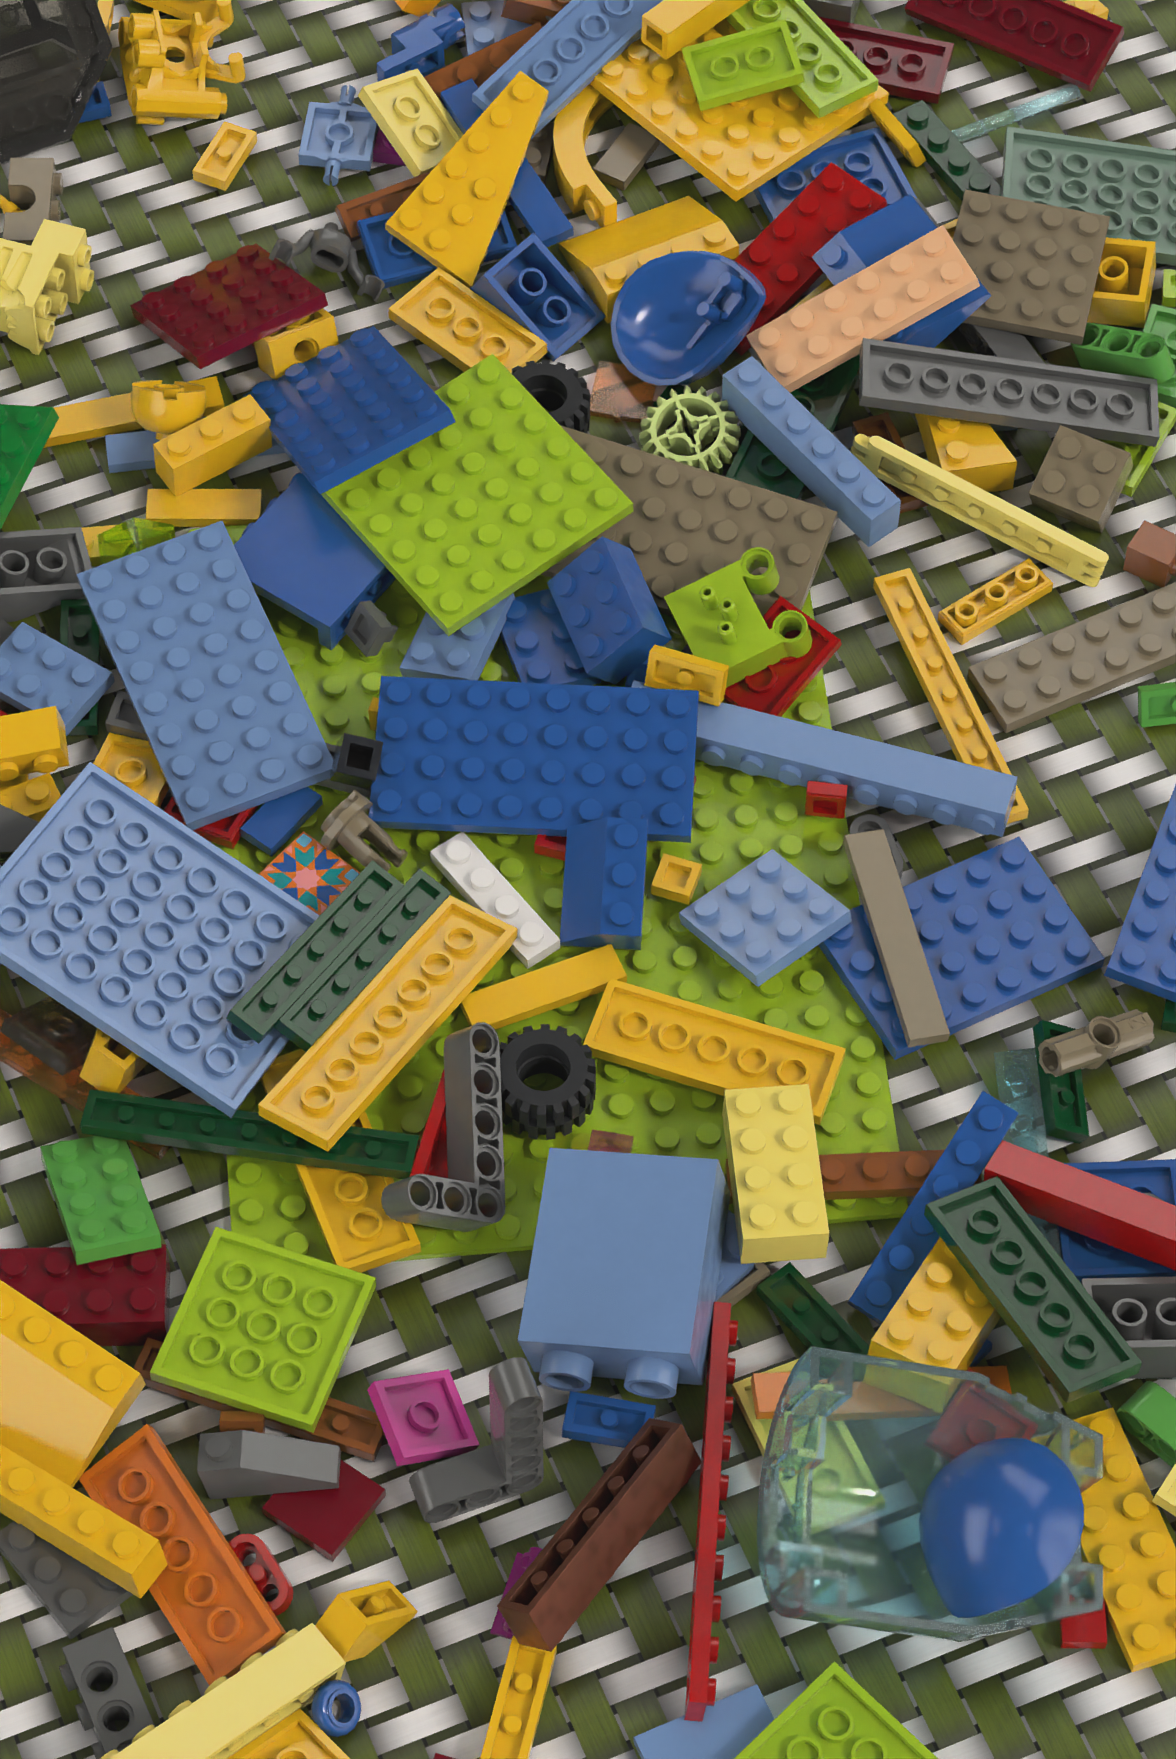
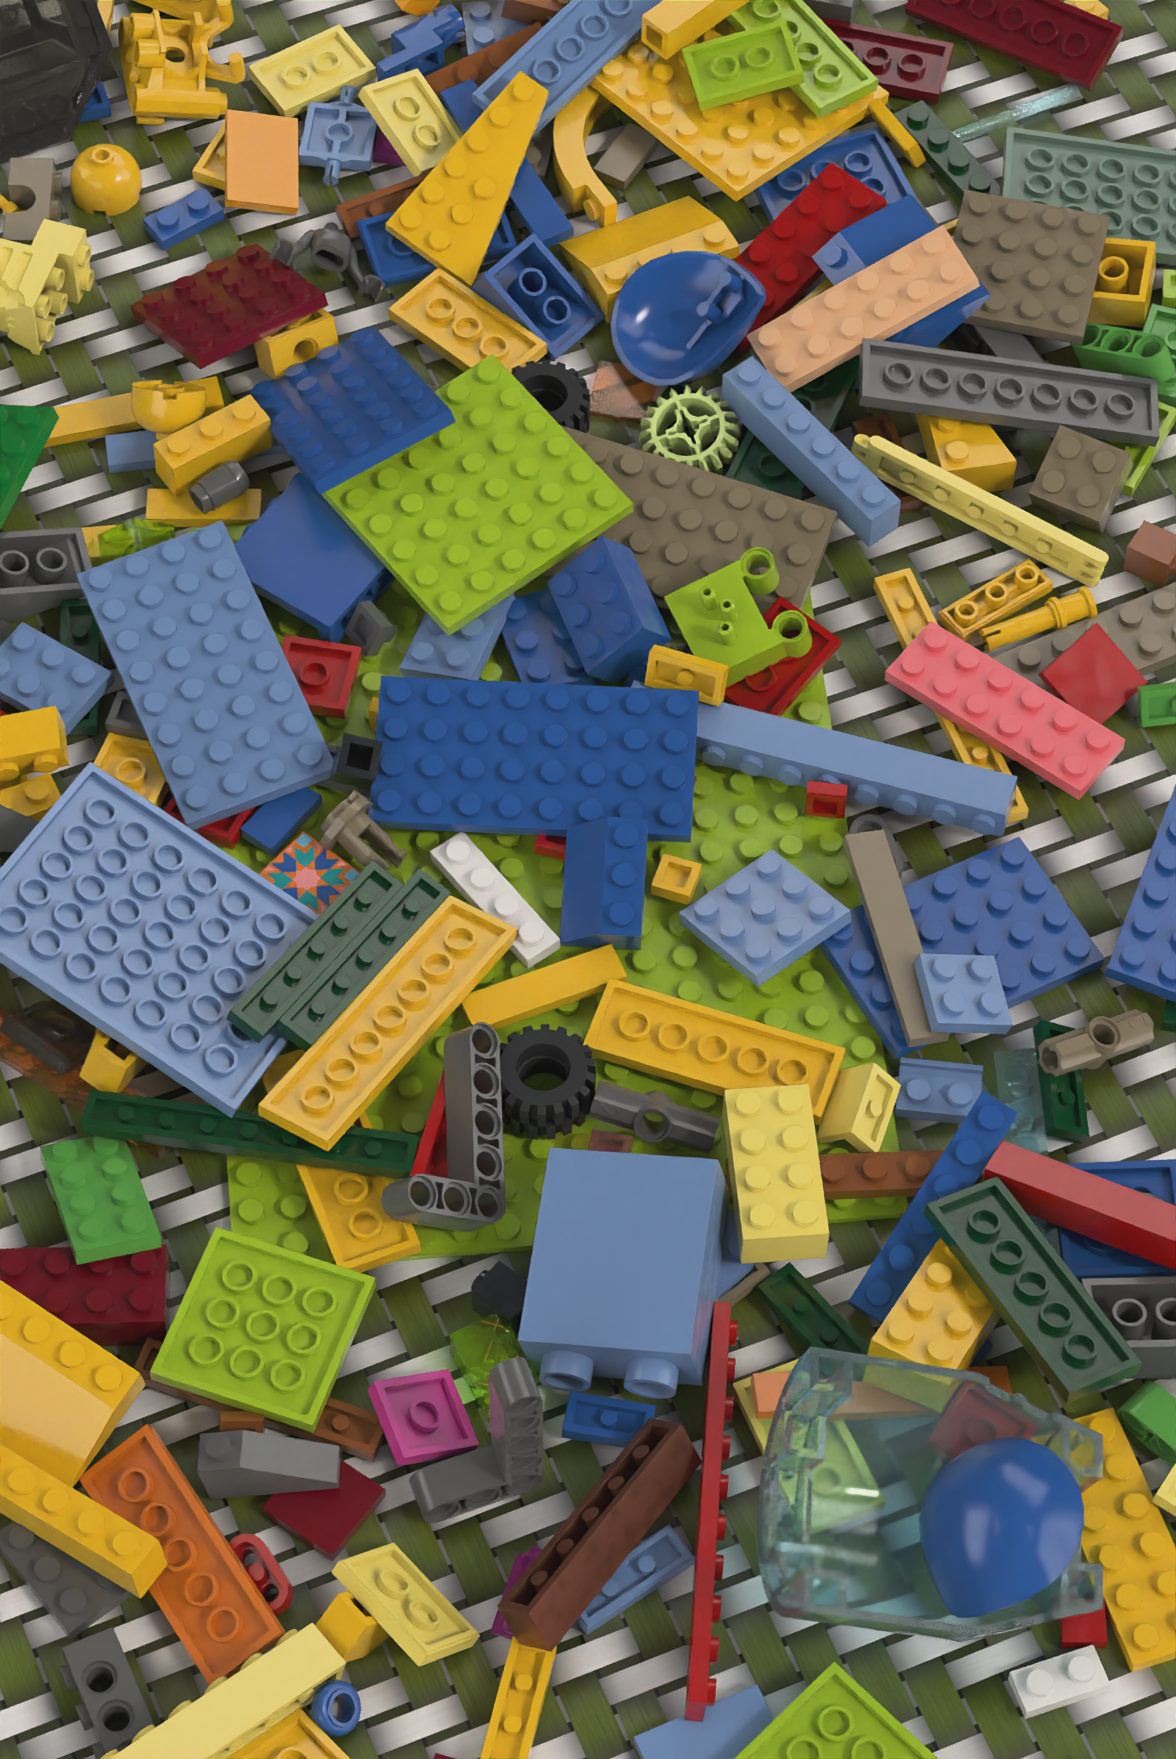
none -> yellow cylinder [70,143,142,216]
none -> blue plate [143,187,225,251]
none -> dark grey piece [188,460,250,514]
none -> light orange tile [225,109,299,215]
none -> light yellow plate [248,24,376,118]
none -> red plate [281,635,362,719]
none -> light yellow tile [332,1543,480,1667]
none -> clear neon green brick [449,1313,539,1423]
none -> black brick [471,1261,527,1338]
none -> medium blue tile [576,1524,695,1636]
none -> dark grey piece [588,1080,720,1155]
none -> light yellow panel [816,1062,901,1153]
none -> coral plate [885,621,1125,800]
none -> medium blue plate [895,1057,983,1124]
none -> medium blue plate [913,953,1013,1034]
none -> yellow pin [979,586,1097,653]
none -> white plate [1008,1645,1111,1719]
none -> red tile [1038,623,1147,725]

